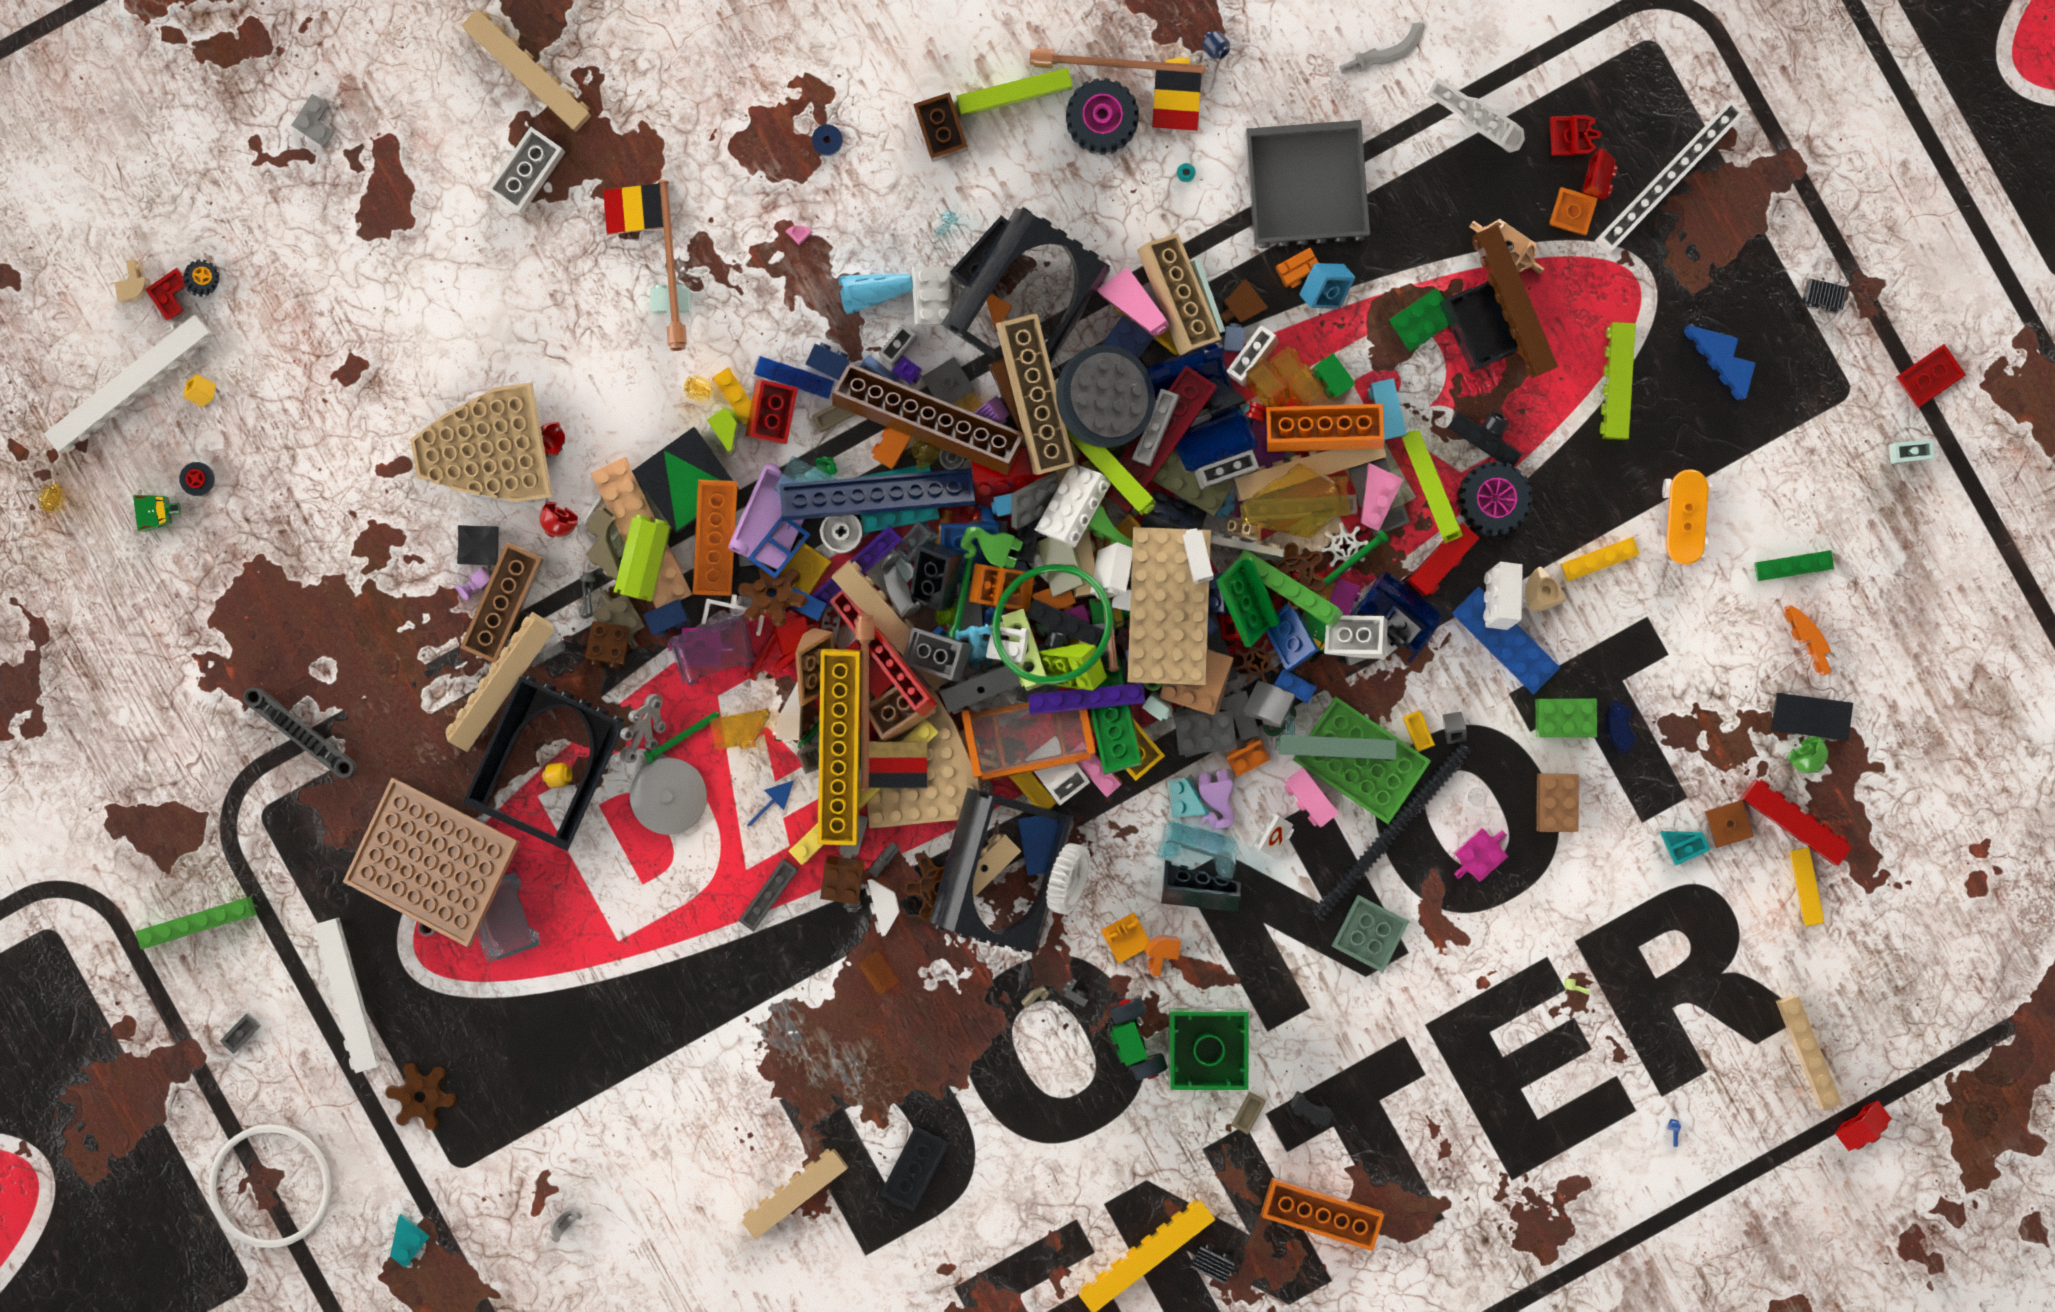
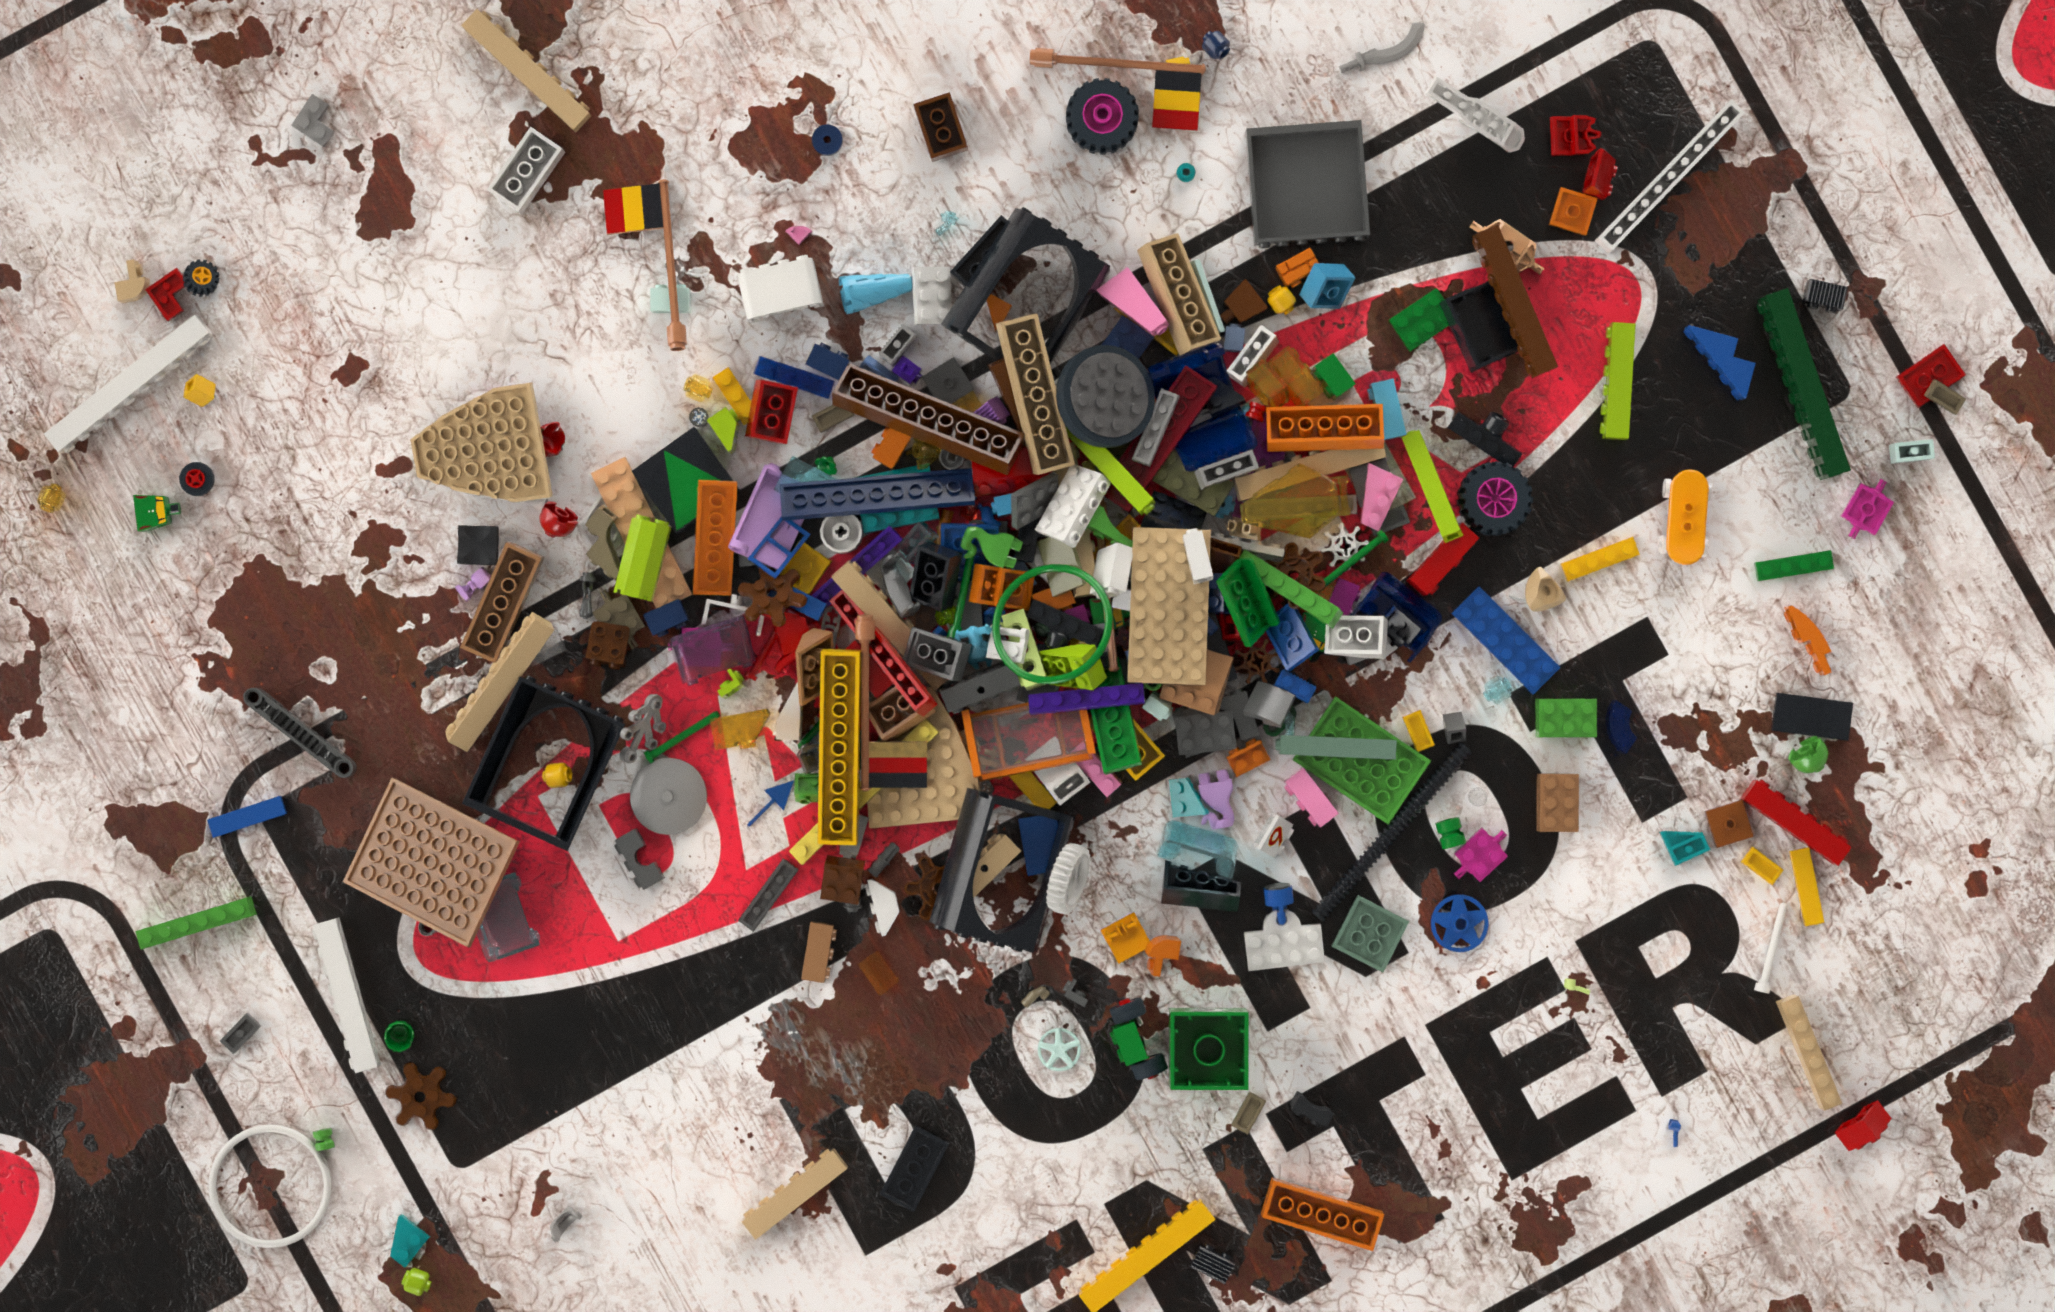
lime brick [954,68,1073,117] -> none
white brick [1483,562,1522,630] -> none
none -> blue tile [207,796,287,838]
none -> bright green wheel [312,1128,335,1151]
none -> green hair [384,1021,414,1052]
none -> lime head [401,1268,432,1296]
none -> dark grey arch [614,828,665,890]
none -> dark grey tile [689,407,709,427]
none -> lime bracket [717,669,745,699]
none -> white windscreen [737,255,824,323]
none -> bright green bracket [794,773,819,804]
none -> medium nougat brick [801,921,837,983]
none -> light aqua wheel [1038,1028,1081,1071]
none -> reddish brown torso [1210,537,1242,574]
none -> white plate [1244,883,1325,971]
none -> yellow head [1267,285,1296,315]
none -> blue wheel [1431,895,1489,952]
none -> green wheel [1435,817,1466,849]
none -> clear light blue head [1483,676,1513,704]
none -> yellow tile [1741,847,1784,885]
none -> white piece [1754,903,1787,994]
none -> dark green brick [1757,288,1851,480]
none -> dark pink plate [1840,479,1894,539]
none -> dark tan tile [1924,379,1966,415]

